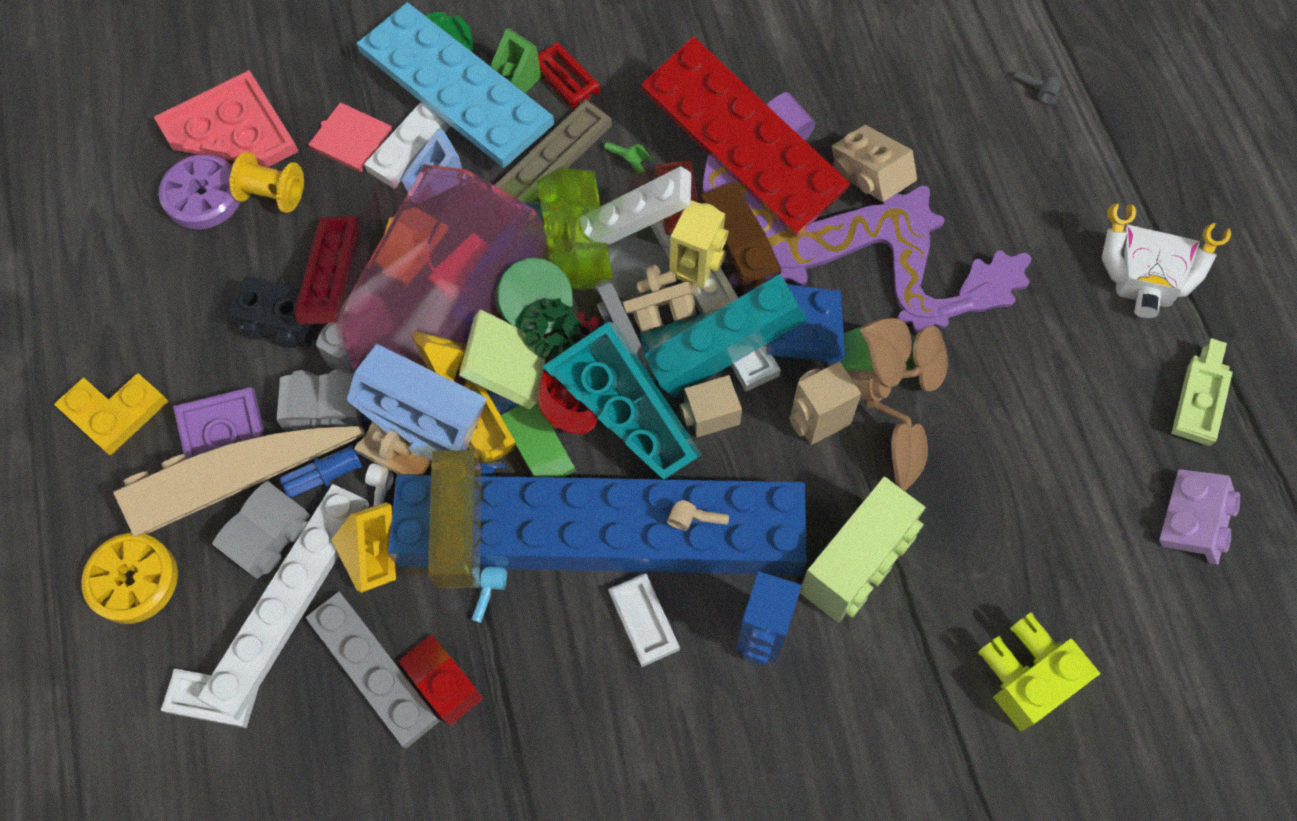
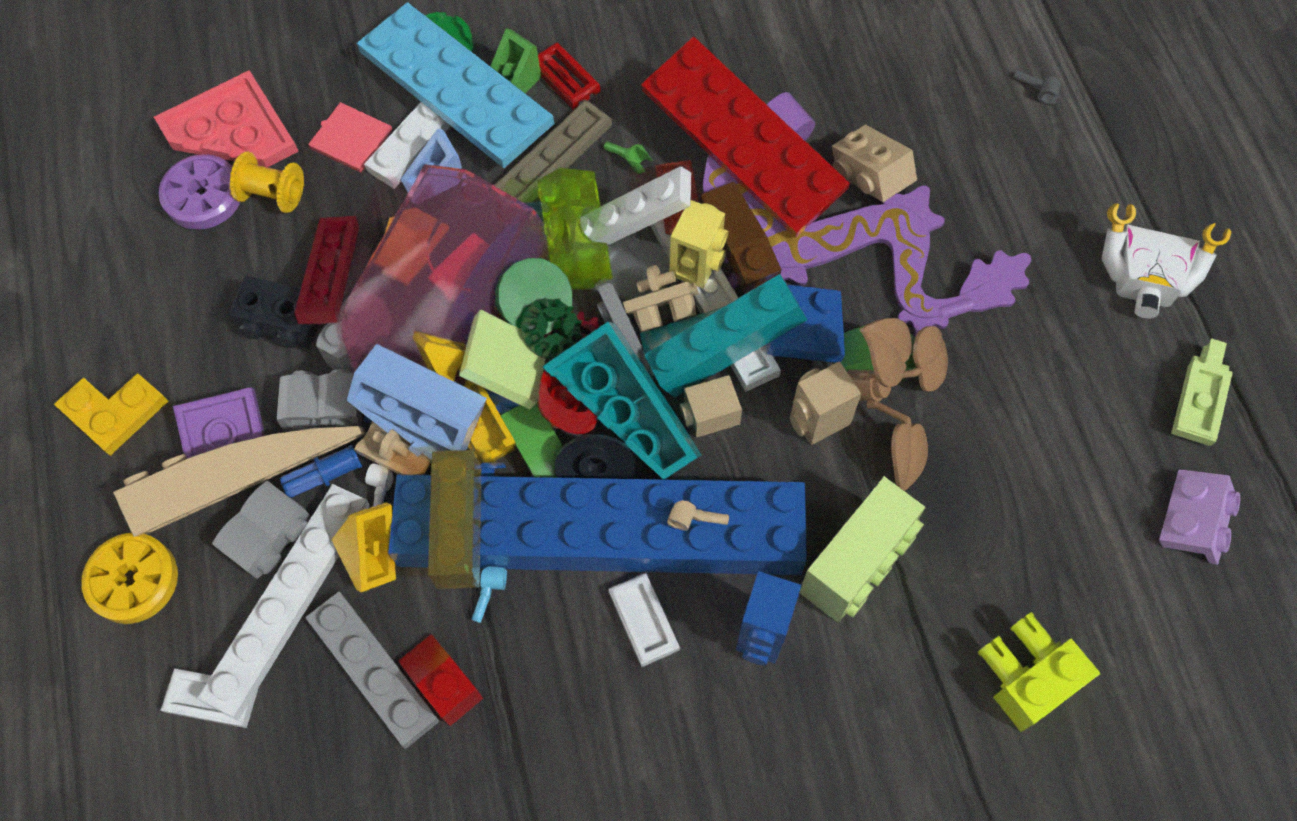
none -> black dish [554,434,635,479]

